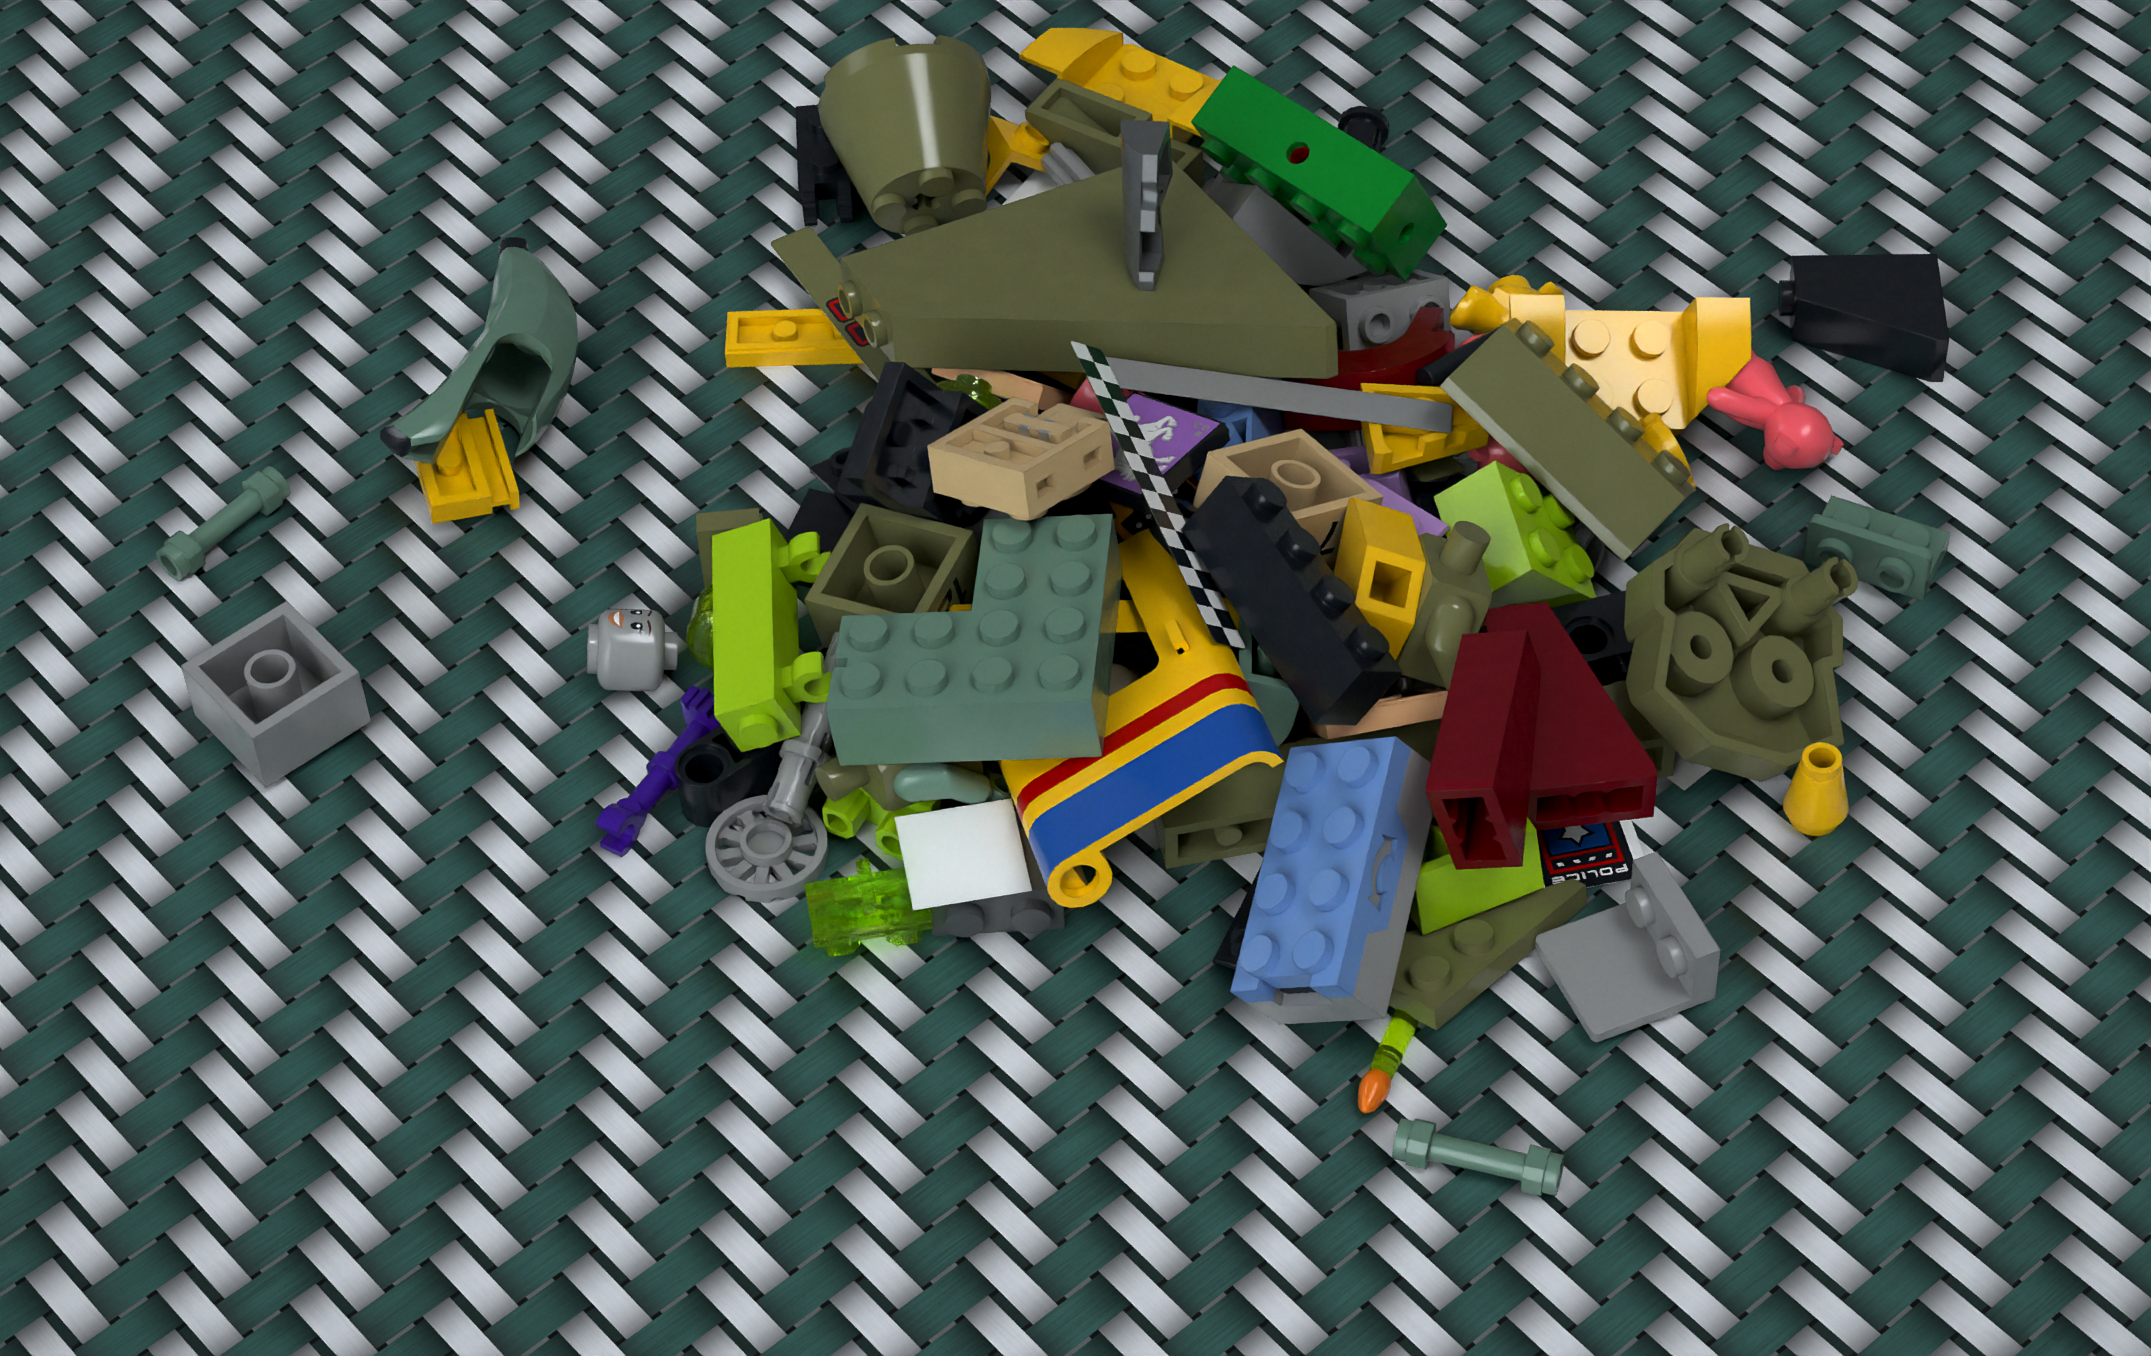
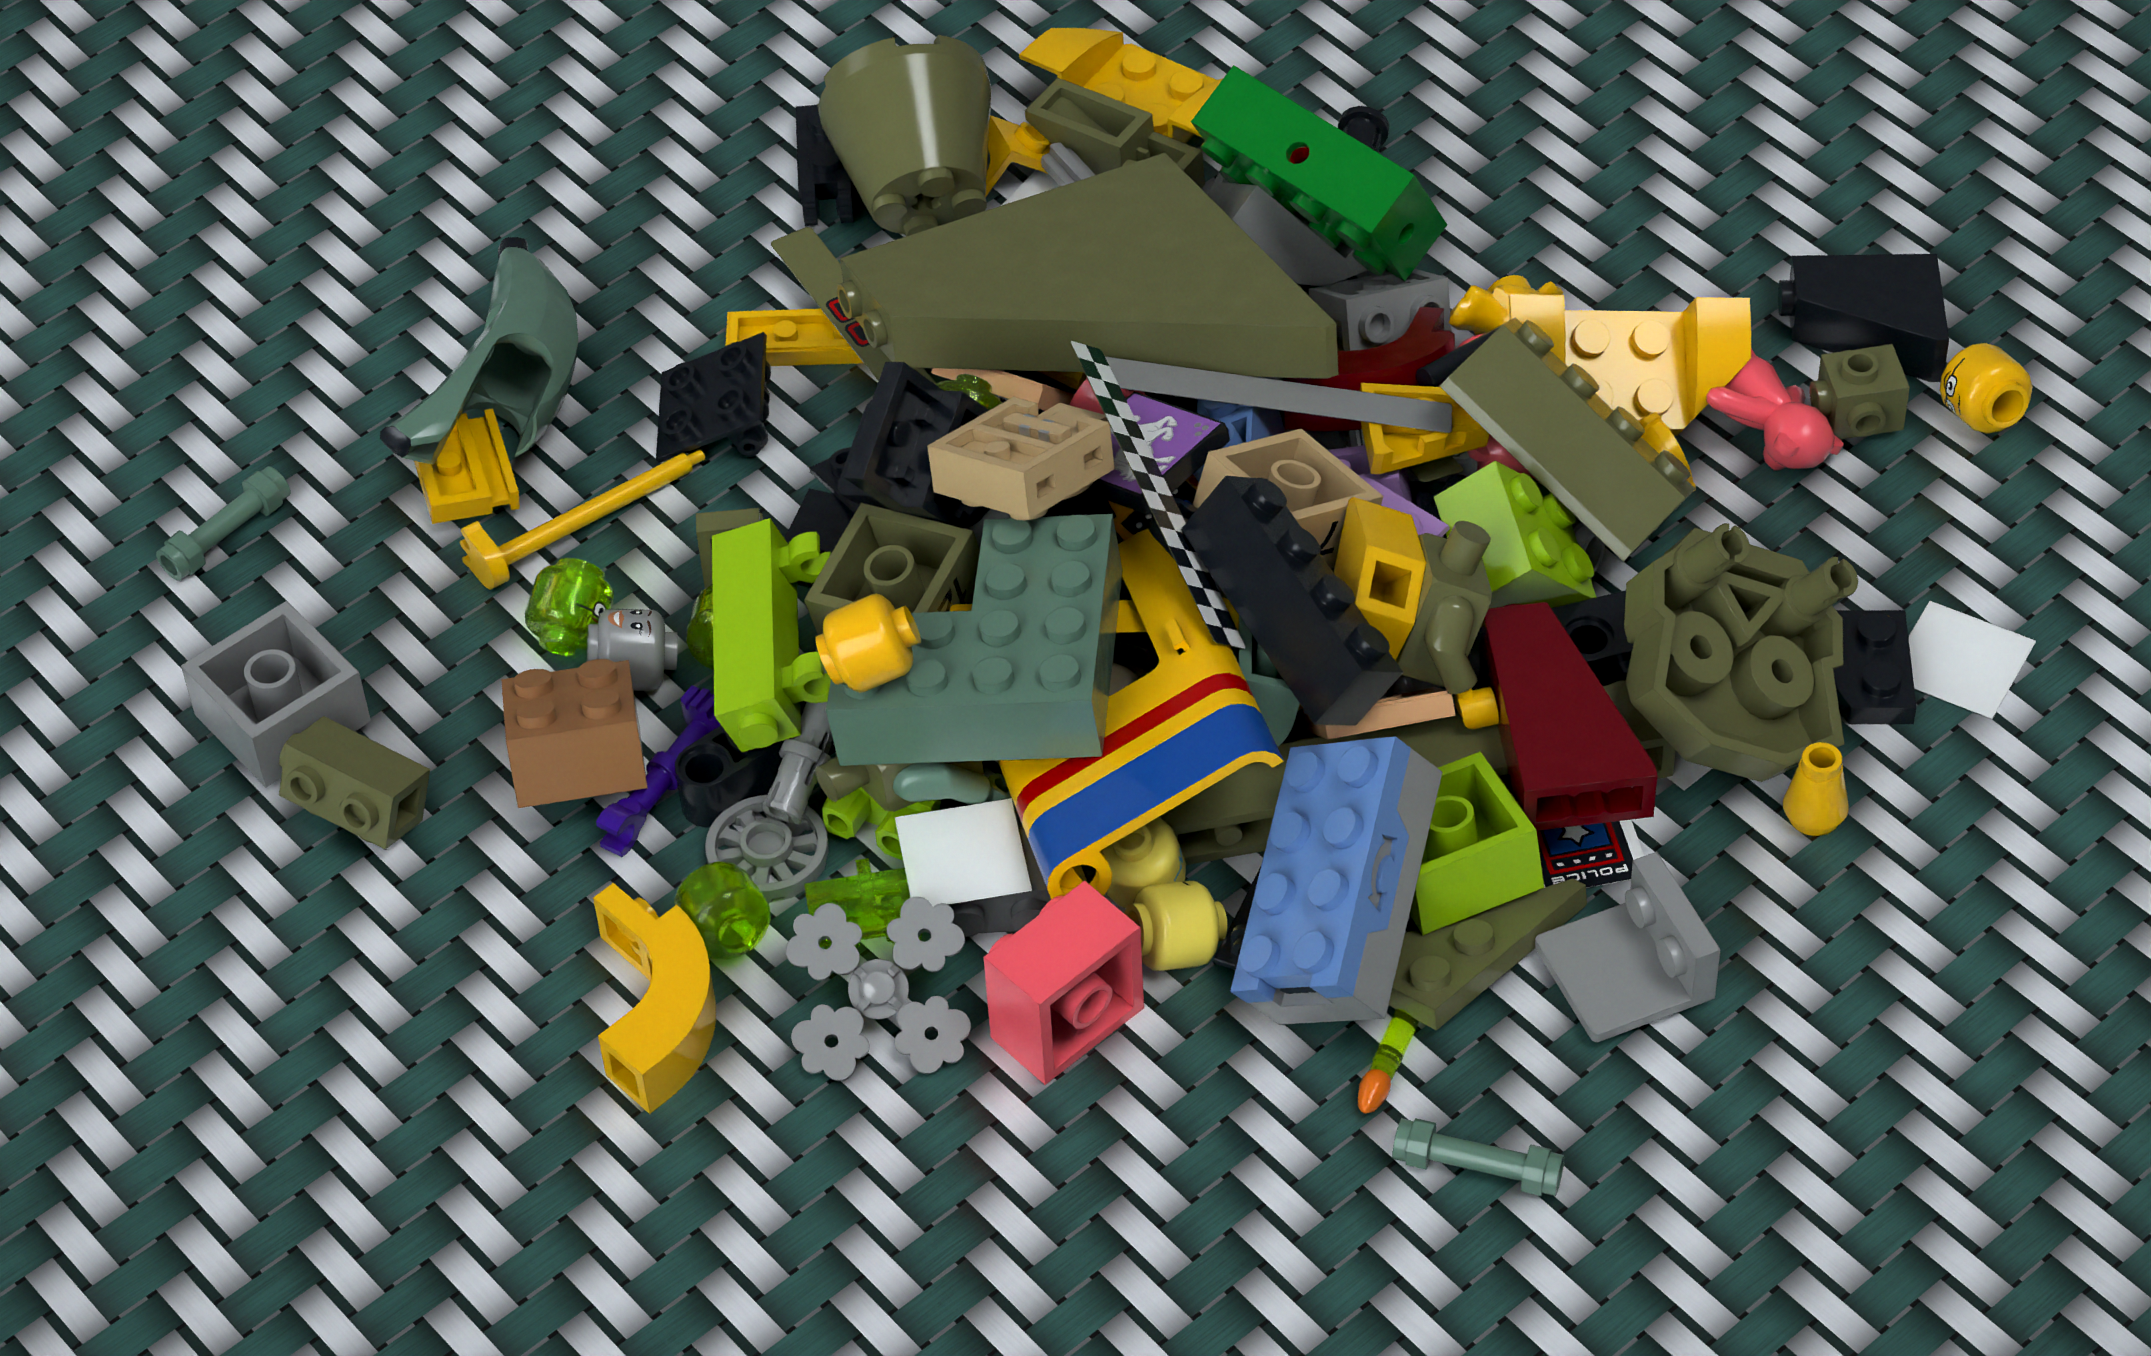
dark grey slope [1120,120,1173,291] -> none
dark red slope [1426,629,1541,870] -> none
sand green bracket [1804,495,1950,601] -> none
none -> olive brick [279,716,430,850]
none -> yellow piece [460,449,705,590]
none -> medium nougat brick [501,659,647,808]
none -> clear neon green head [525,558,614,656]
none -> yellow arch [593,883,716,1114]
none -> black hinge [656,332,771,463]
none -> clear neon green head [674,861,771,960]
none -> light grey plant [786,897,971,1081]
none -> yellow head [815,593,921,693]
none -> coral brick [983,881,1144,1085]
none -> light yellow head [1102,817,1186,908]
none -> light yellow head [1124,881,1227,971]
none -> olive brick [1809,344,1910,439]
none -> black wing [1833,610,1916,724]
none -> white sticker [1908,601,2036,719]
none -> yellow head [1940,343,2033,434]

